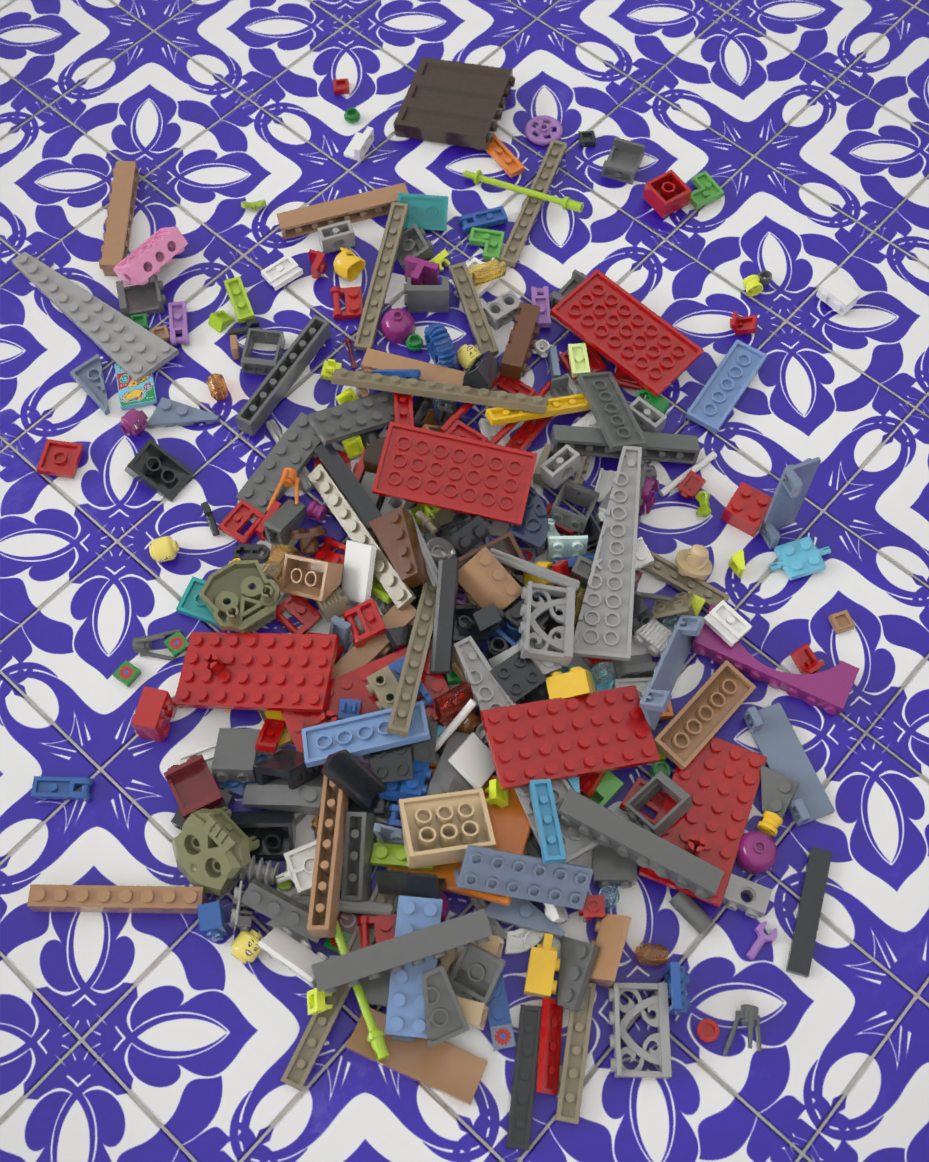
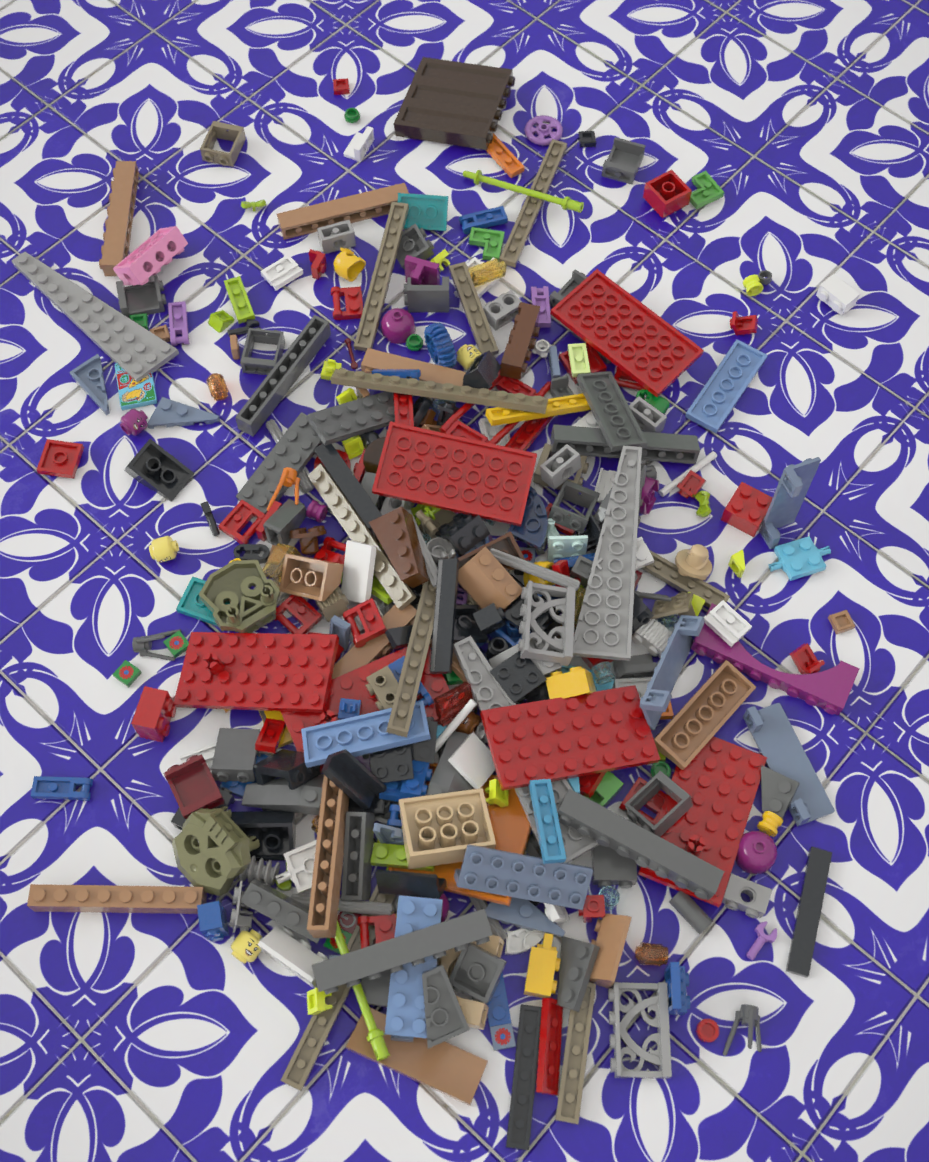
none -> dark tan window [200,121,246,167]

